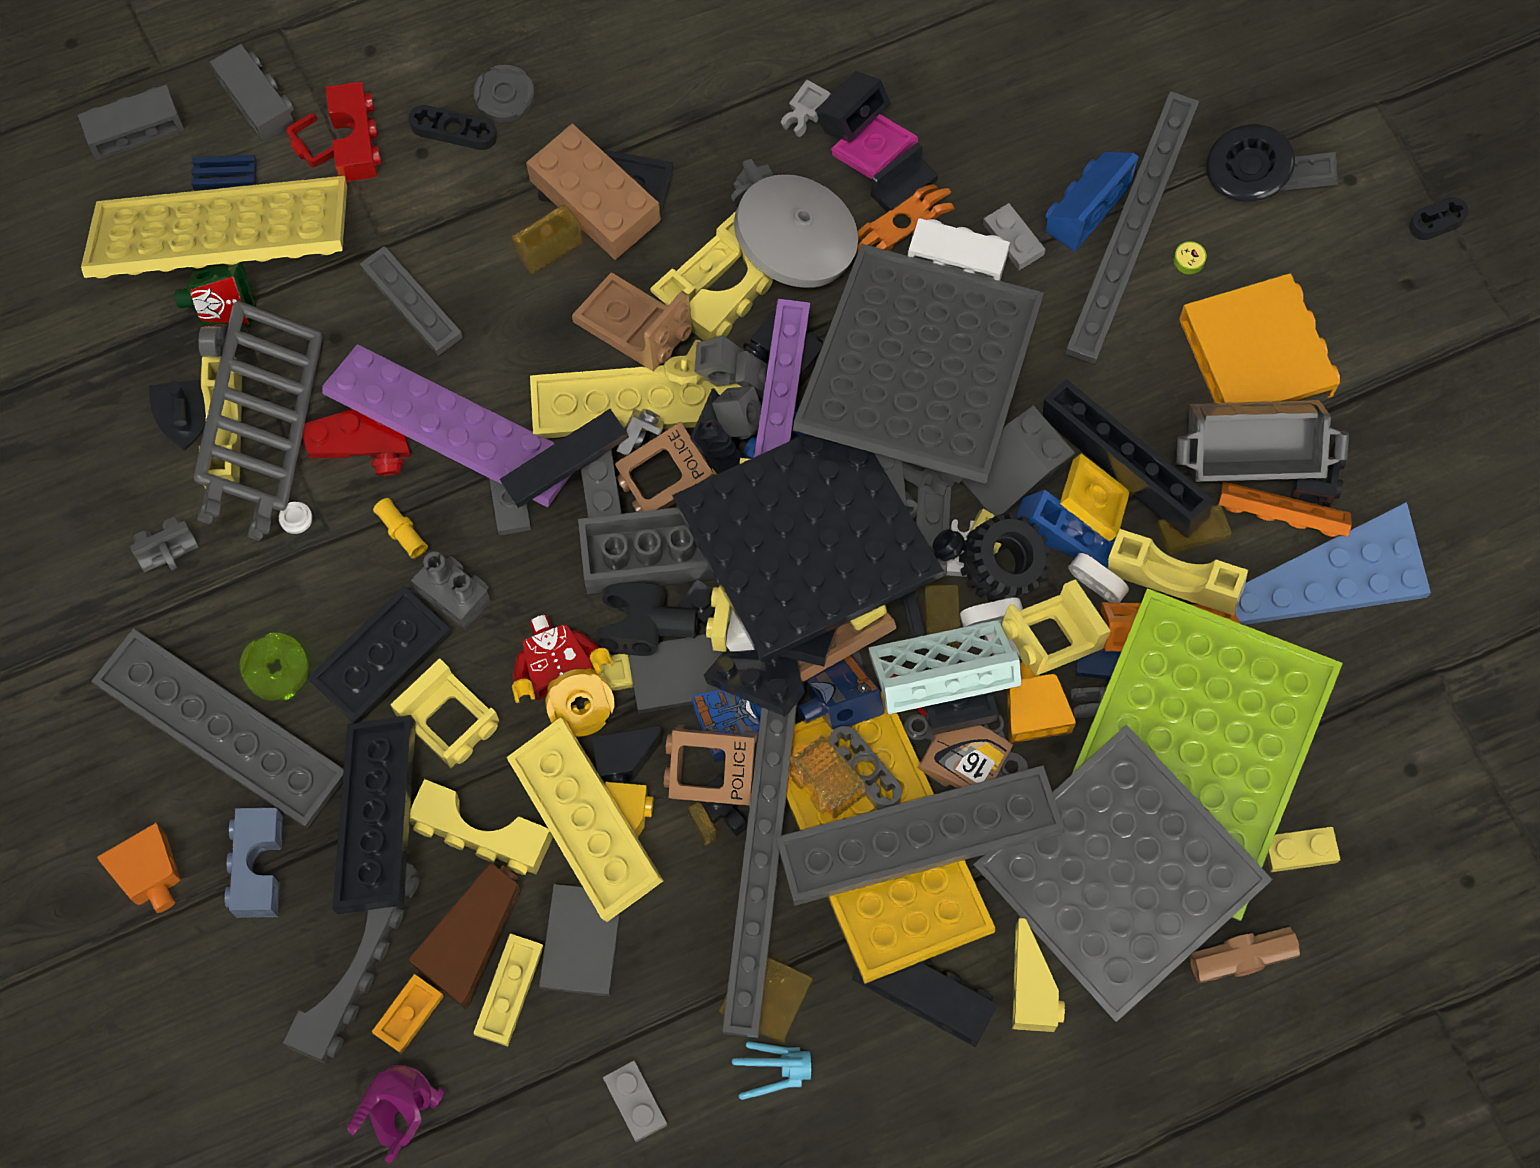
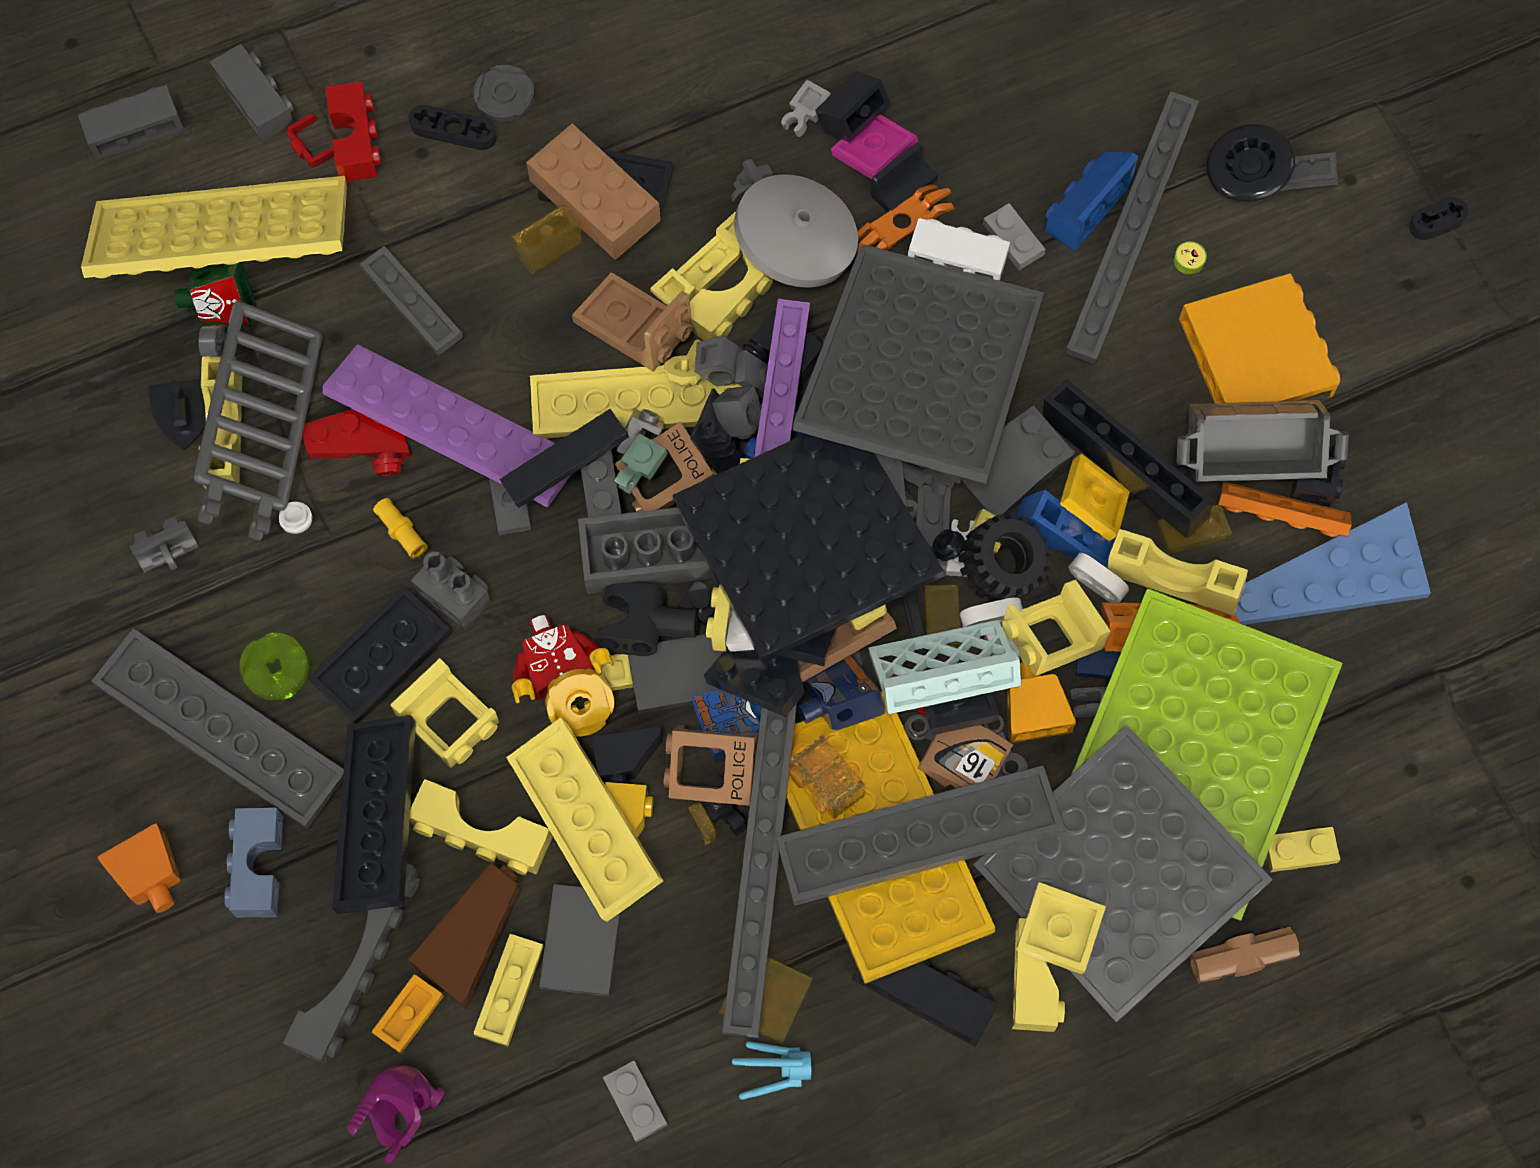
dark blue tile [191,155,257,190] -> none
dark grey beam [829,726,902,810] -> none
none -> sand green plate [615,433,668,494]
none -> light yellow plate [1016,882,1106,975]

